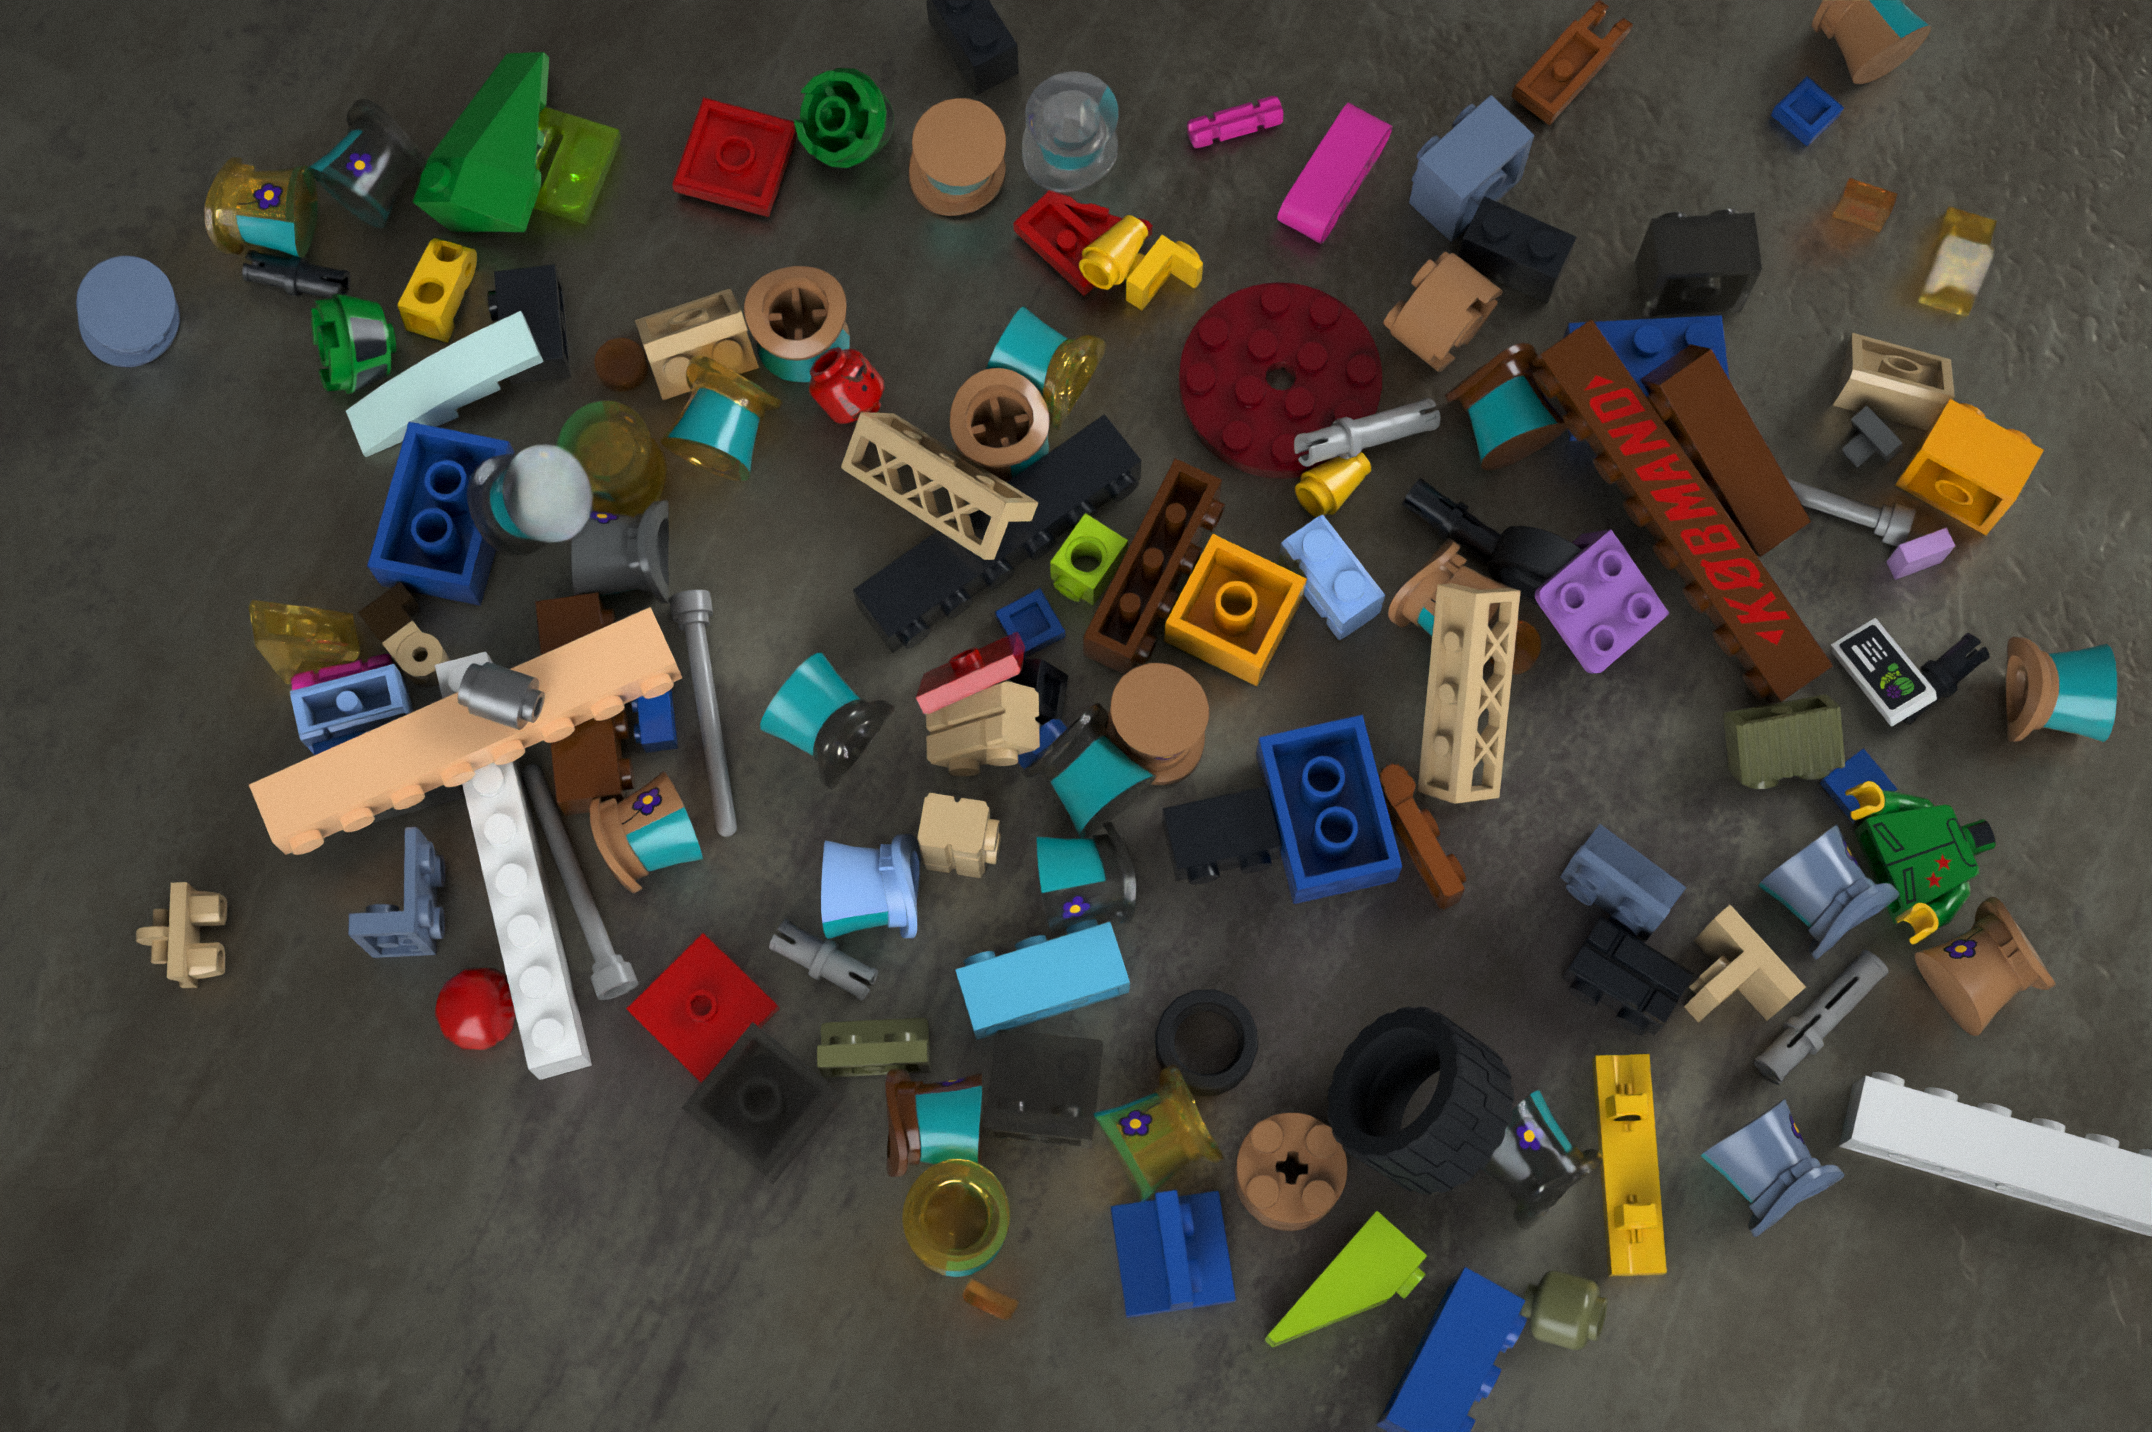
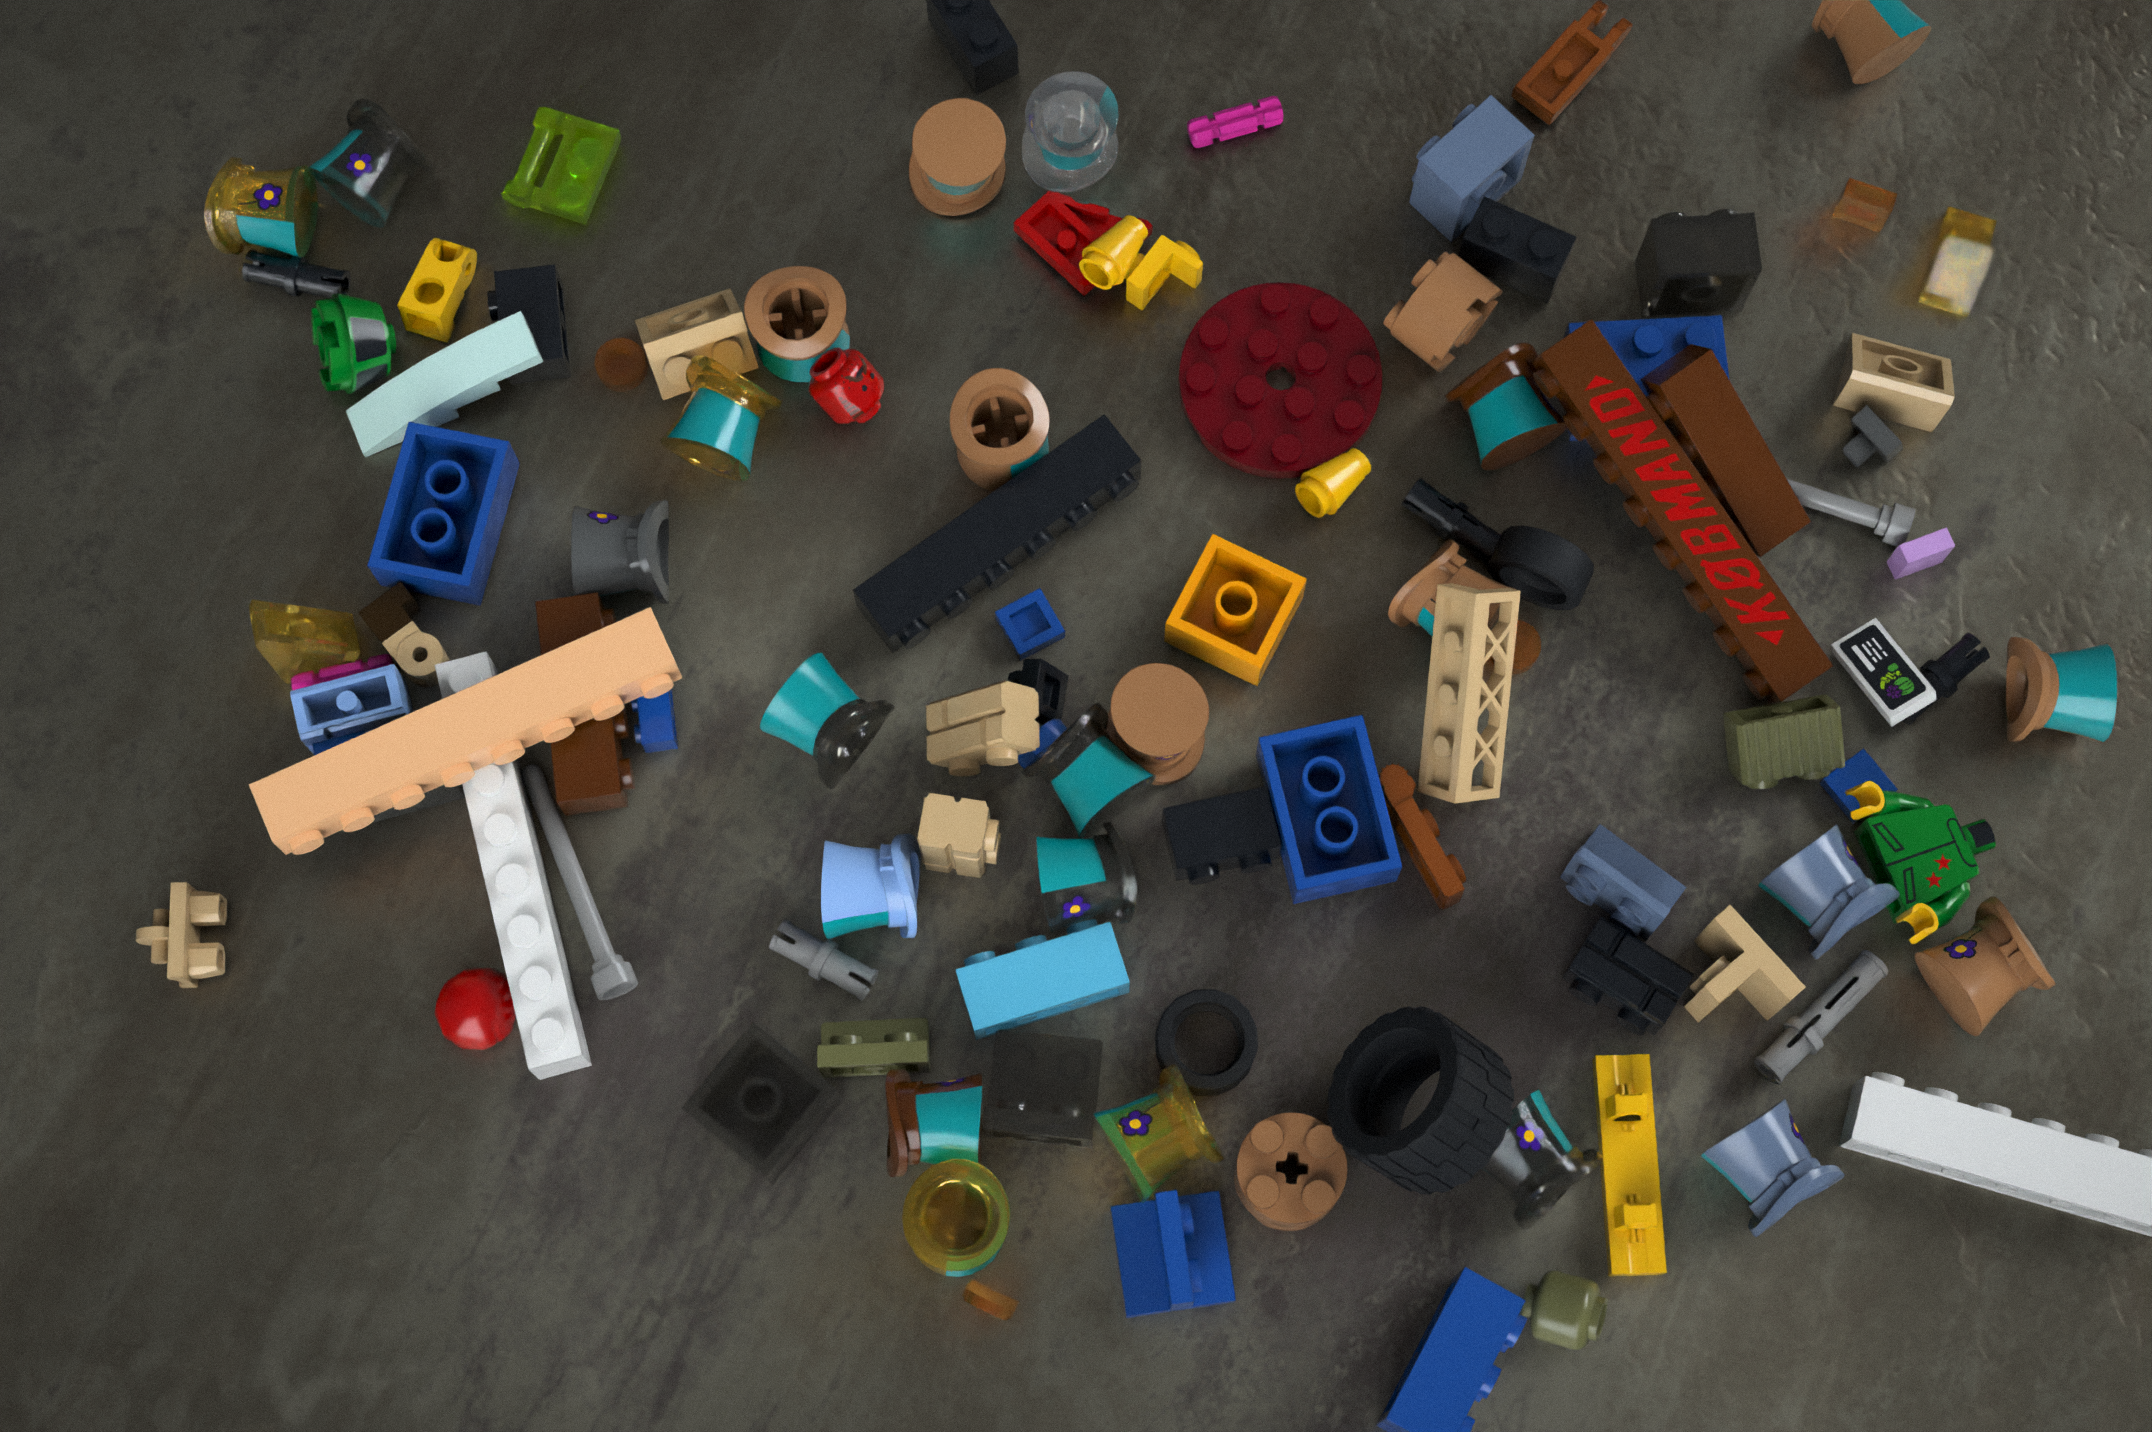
sand blue hat [76,256,180,368] -> none
sand blue bracket [348,827,446,958] -> none
green wedge [413,52,549,232] -> none
flat silver brick [458,662,545,730] -> none
clear smoke hat [467,444,593,557] -> none
clear yellow hat [557,401,667,516] -> none
hat [590,771,703,893] -> none
red plate [626,933,780,1086] -> none
light grey piece [669,590,737,837] -> none
red plate [672,97,797,217] -> none
green cone [794,68,894,168] -> none
tan fence [841,412,1039,560] -> none
red plate [916,631,1025,715] -> none
hat [986,306,1106,431] -> none
lime brick [1050,513,1128,606] -> none
reddish brown brick [1083,458,1226,675] -> none
lime slope [1265,1211,1428,1348] -> none
dark pink beam [1277,102,1393,244] -> none
light blue brick [1278,515,1385,641] -> none
light grey pin [1294,398,1440,467] -> none
medium lavender bracket [1535,529,1670,674] -> none
blue tile [1771,76,1844,147] -> none
light orange brick [1895,399,2044,535] -> none

